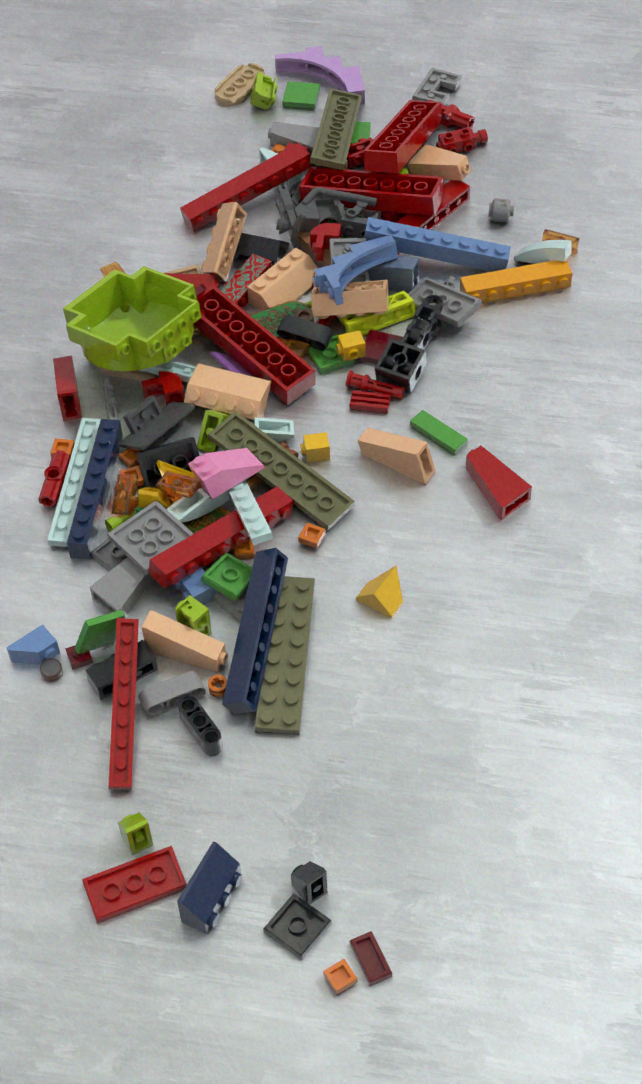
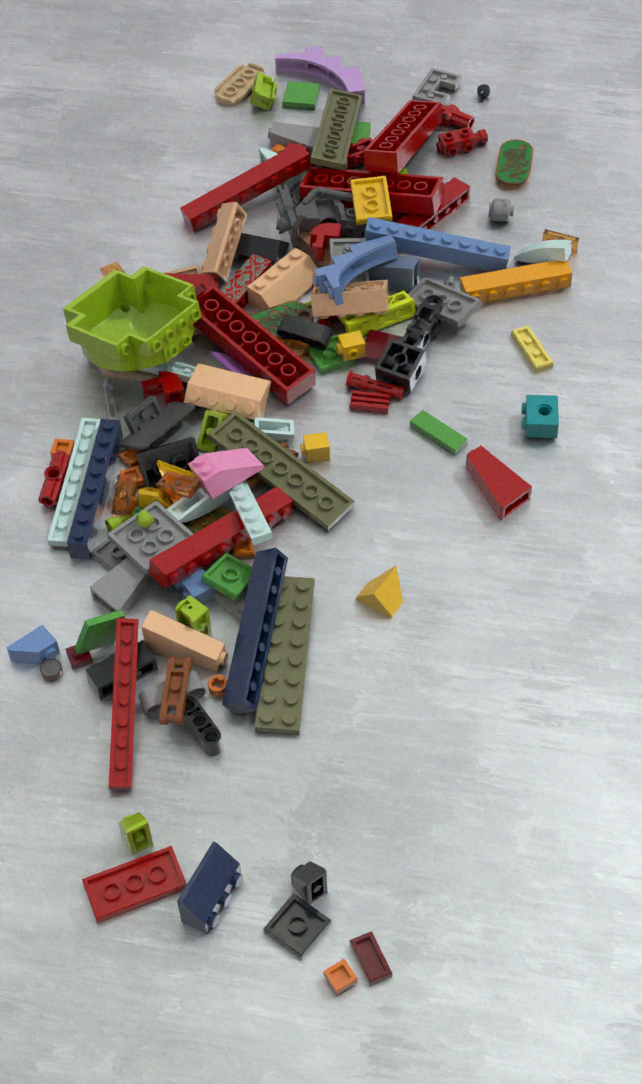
red slope [53,355,82,421] -> none
orange plate [298,523,326,549] -> none
light nougat slope [357,428,436,484] -> none
light nougat slope [407,145,471,181] -> none
none -> lime hinge [136,509,155,528]
none -> dark orange plate [159,657,193,725]
none -> yellow tile [350,176,392,225]
none -> black hinge [477,84,490,99]
none -> tile [495,139,533,189]
none -> light yellow tile [511,325,554,373]
none -> teal brick [521,395,559,438]

